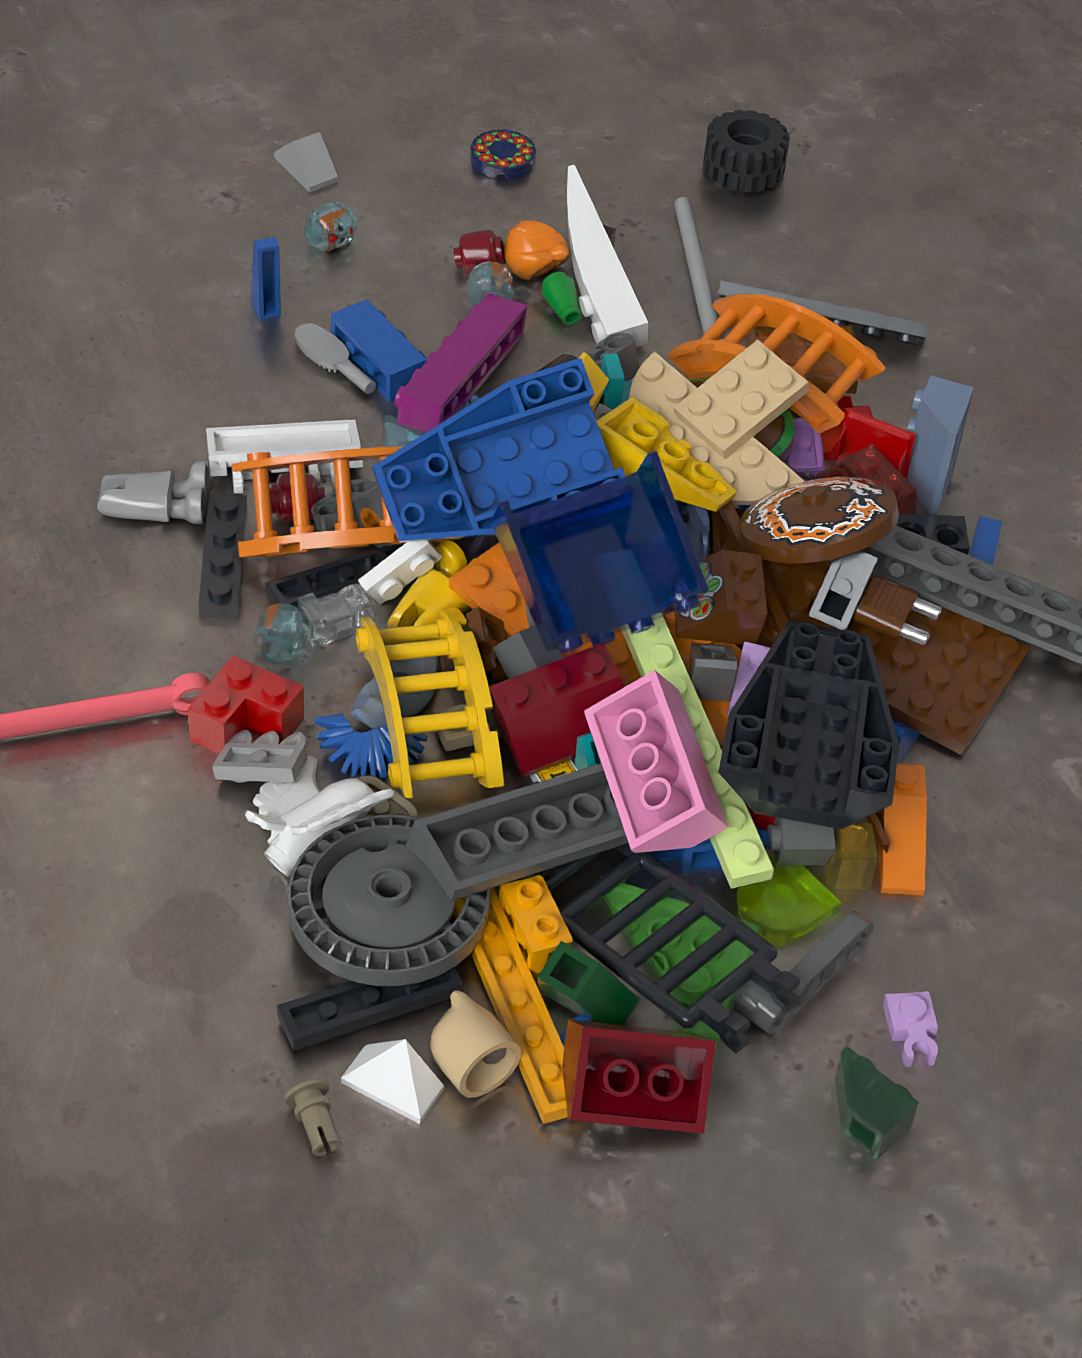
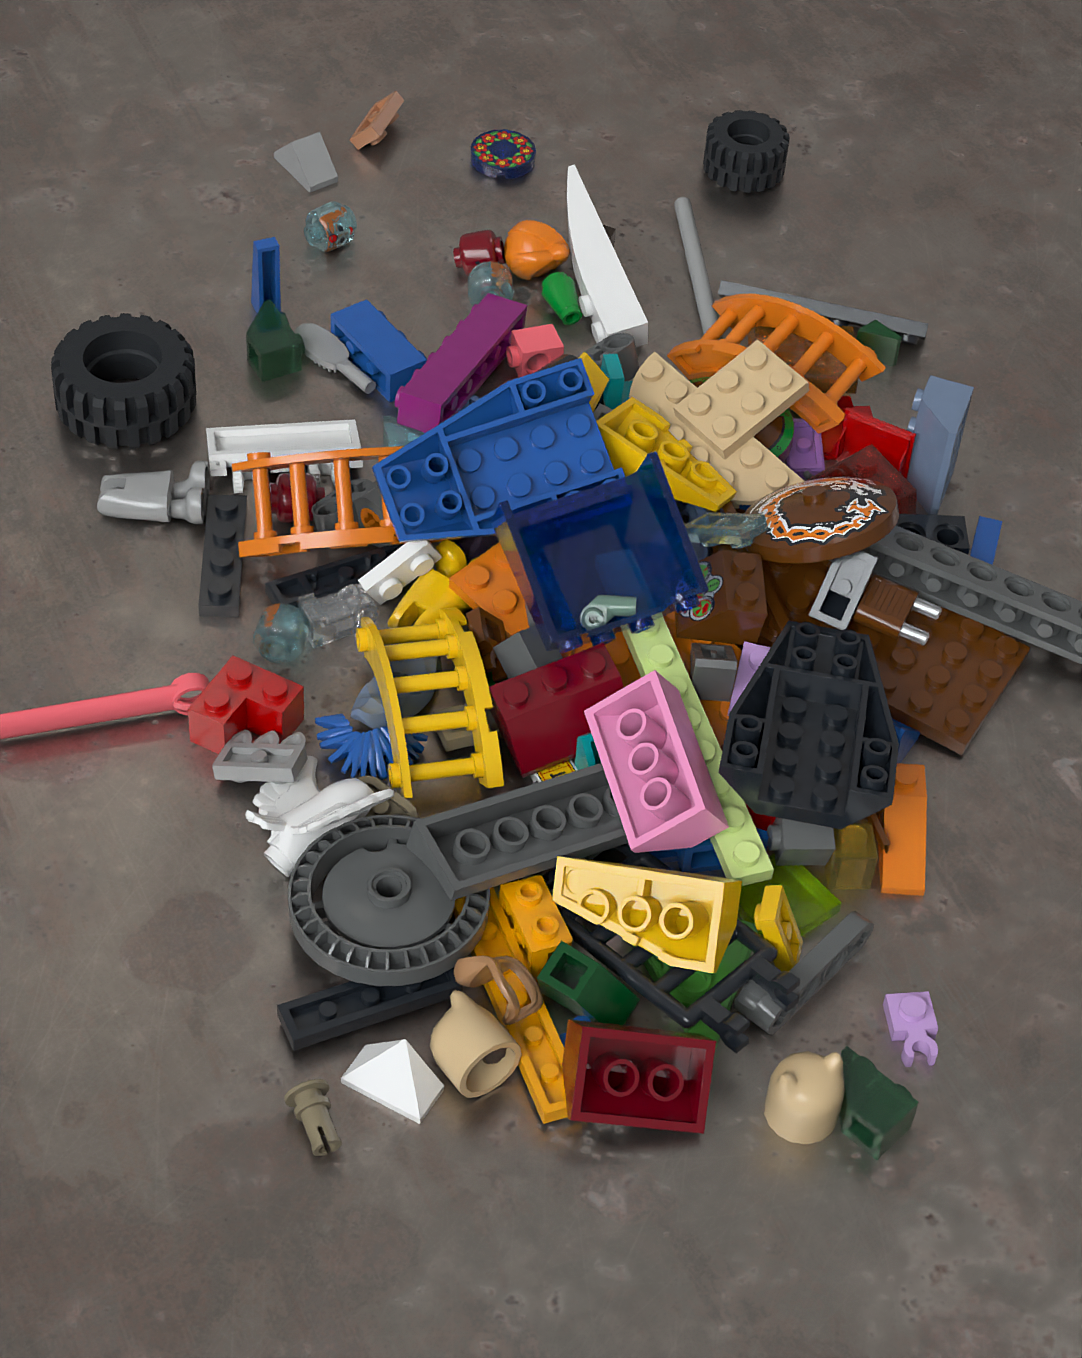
none -> black tyre [51,313,197,449]
none -> clear green slope [246,300,305,382]
none -> nougat plate [350,91,404,150]
none -> medium nougat piece [454,956,543,1025]
none -> coral brick [506,324,564,377]
none -> yellow wedge [552,856,742,973]
none -> sand green arm [580,595,636,632]
none -> clear light blue plate [681,512,768,548]
none -> yellow plate [754,885,803,972]
none -> tan piece [764,1051,844,1144]
none -> dark green slope [856,319,902,367]

